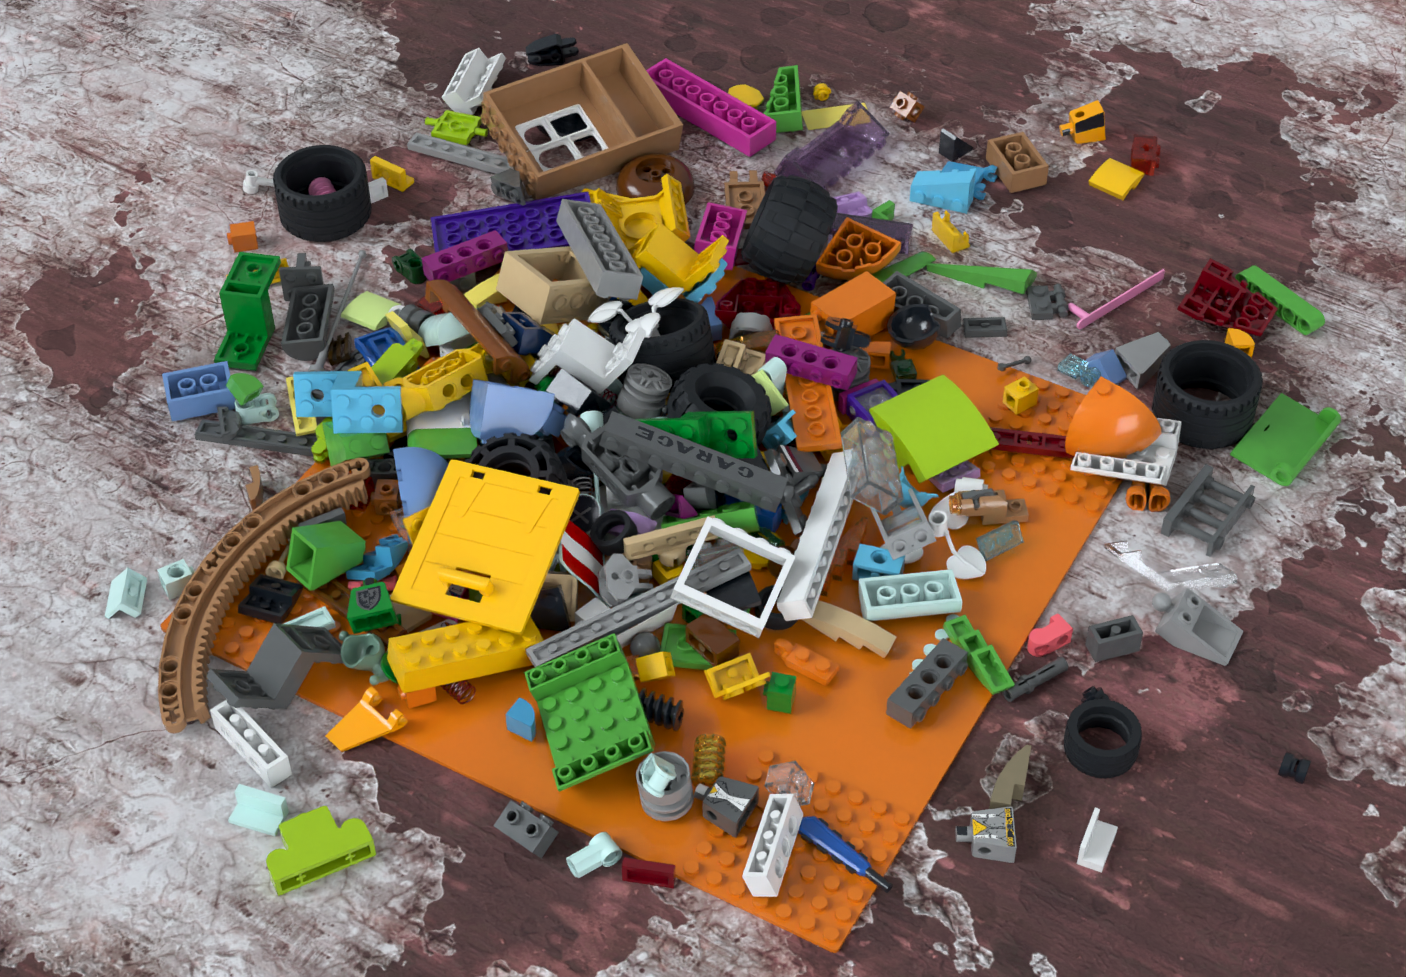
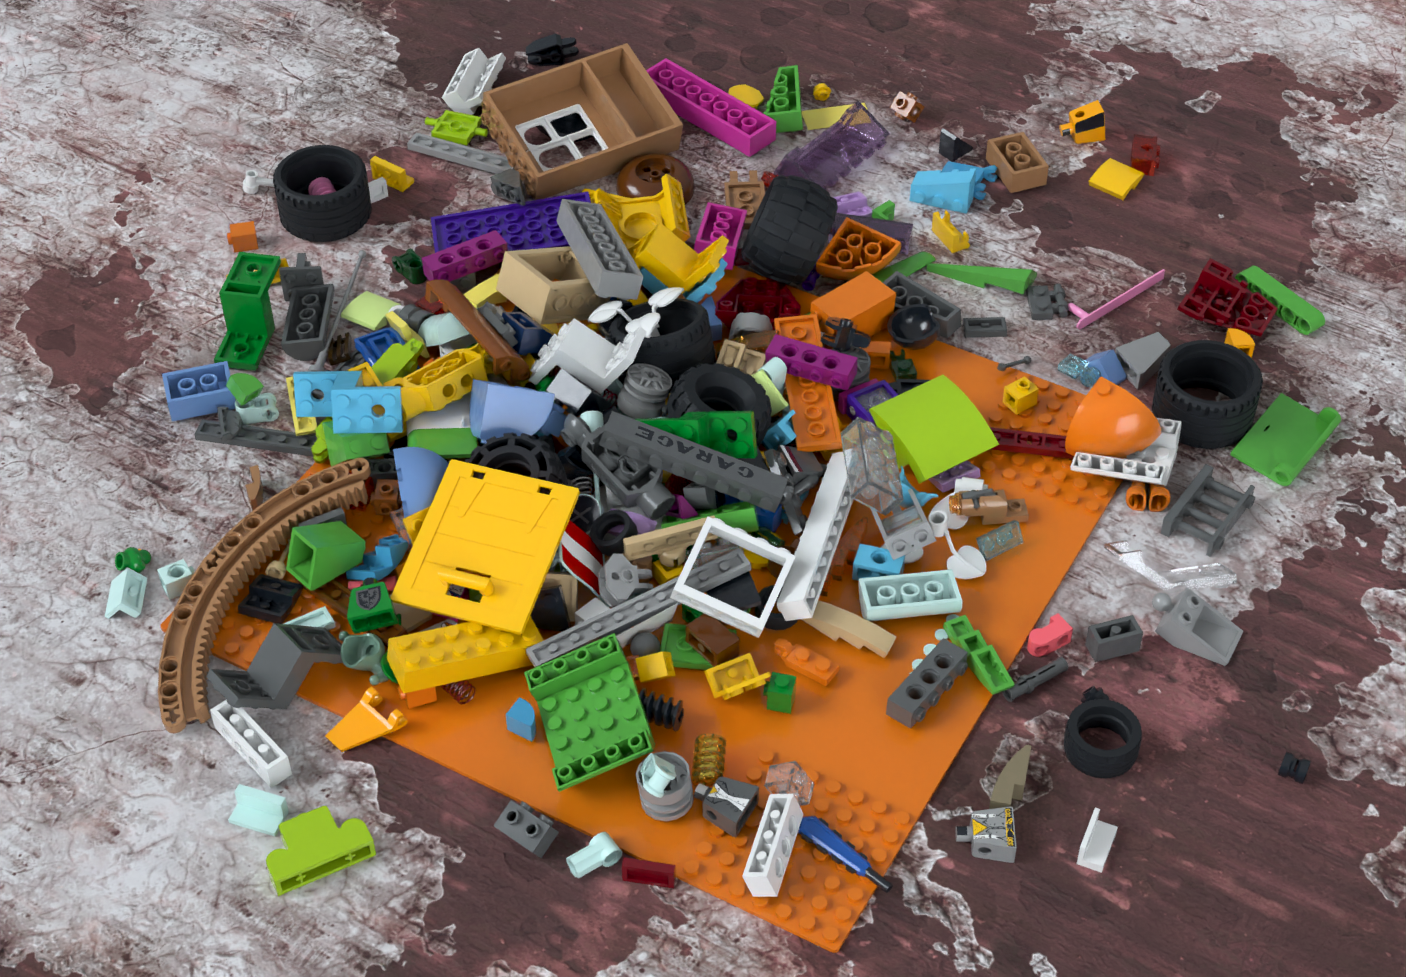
none -> green animal [115,547,151,573]

